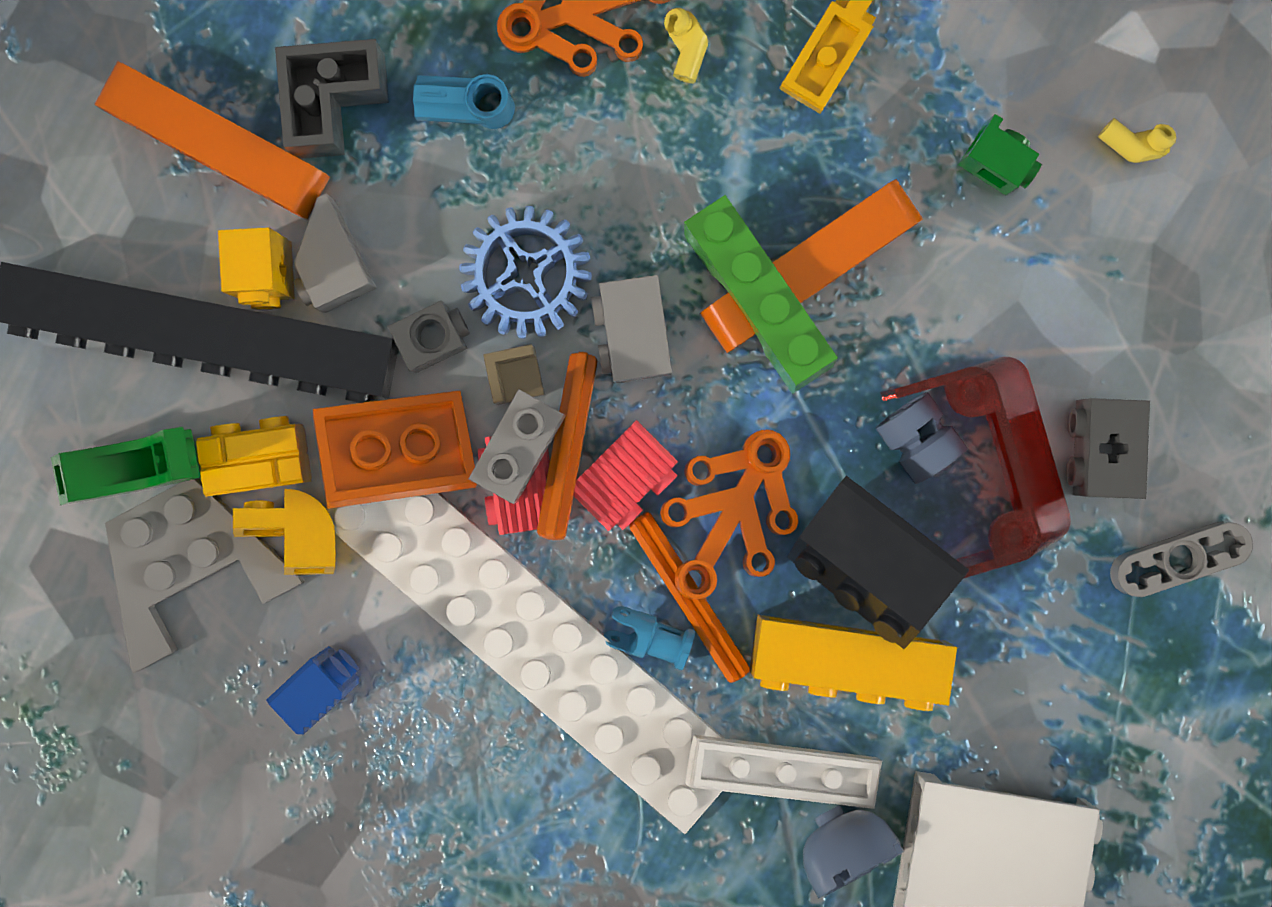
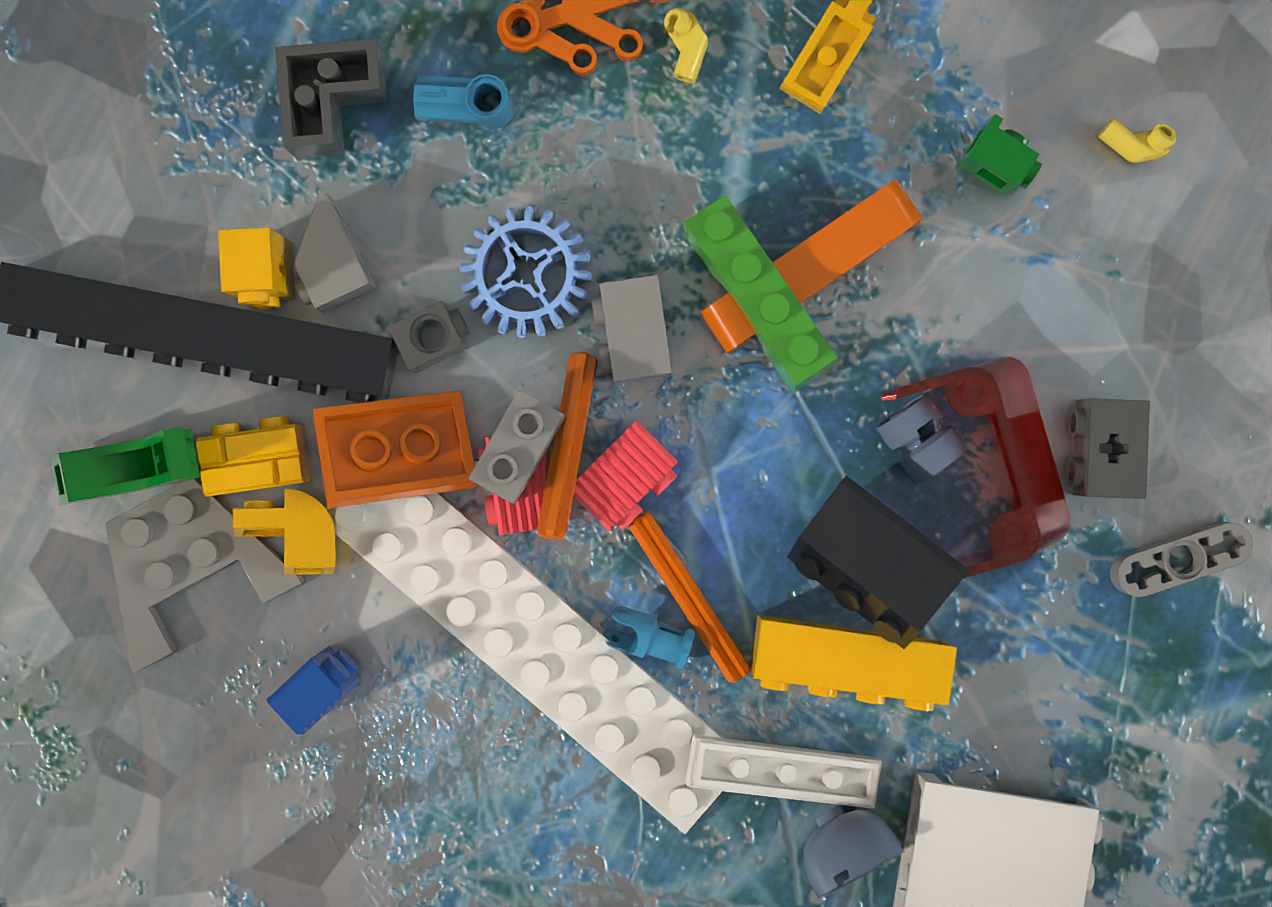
orange beam [94,61,330,220] -> none
dark tan panel [483,344,545,405] -> none
orange plant [660,430,799,599] -> none

